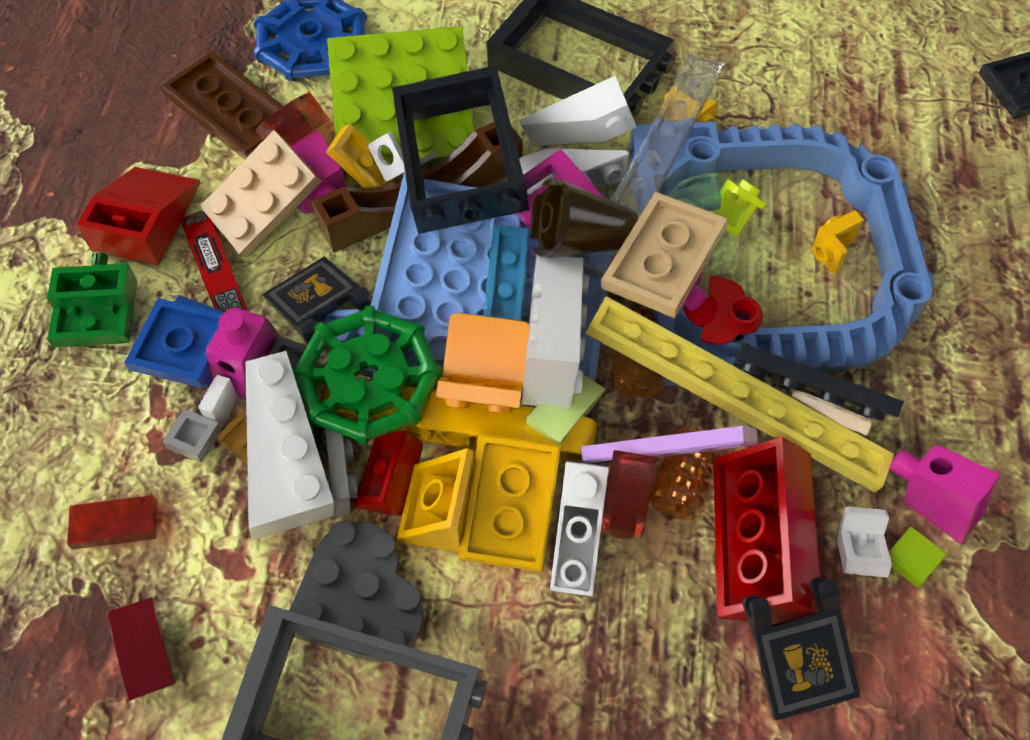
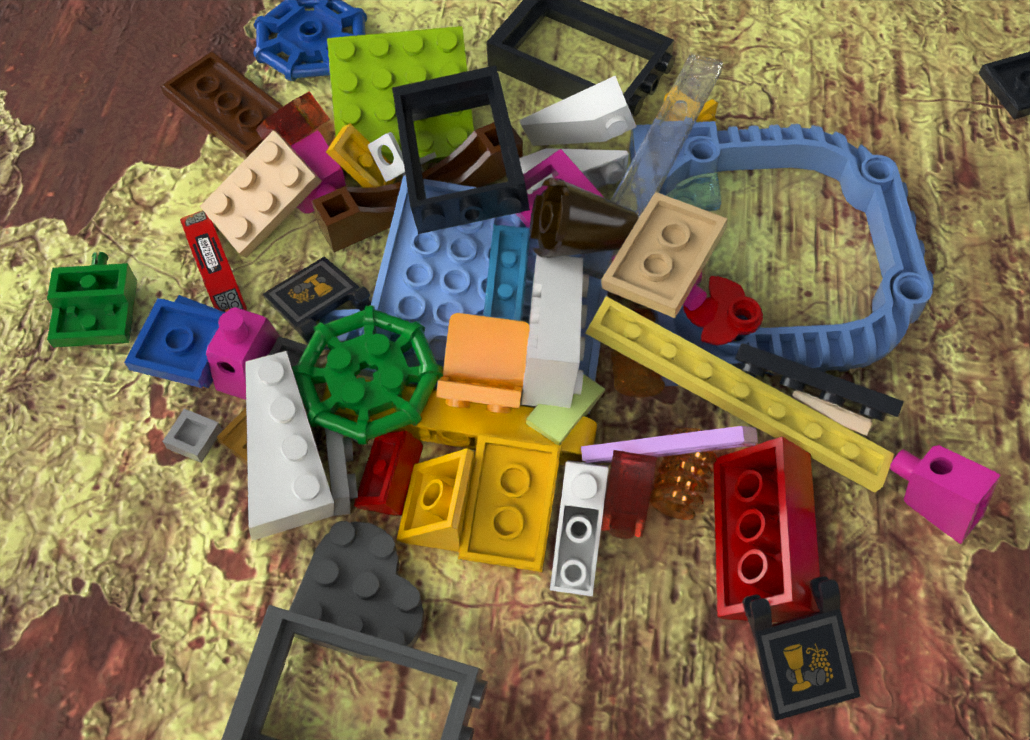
clear red tile [67,495,158,550] -> none
red slope [76,167,201,266] -> none
dark red slope [107,597,176,701] -> none
white tile [198,375,239,428] -> none
neon yellow bracket [708,179,767,236] -> none
yellow bracket [811,210,864,274] -> none
white bracket [837,506,892,578] -> none
lime tile [889,526,946,588] -> none

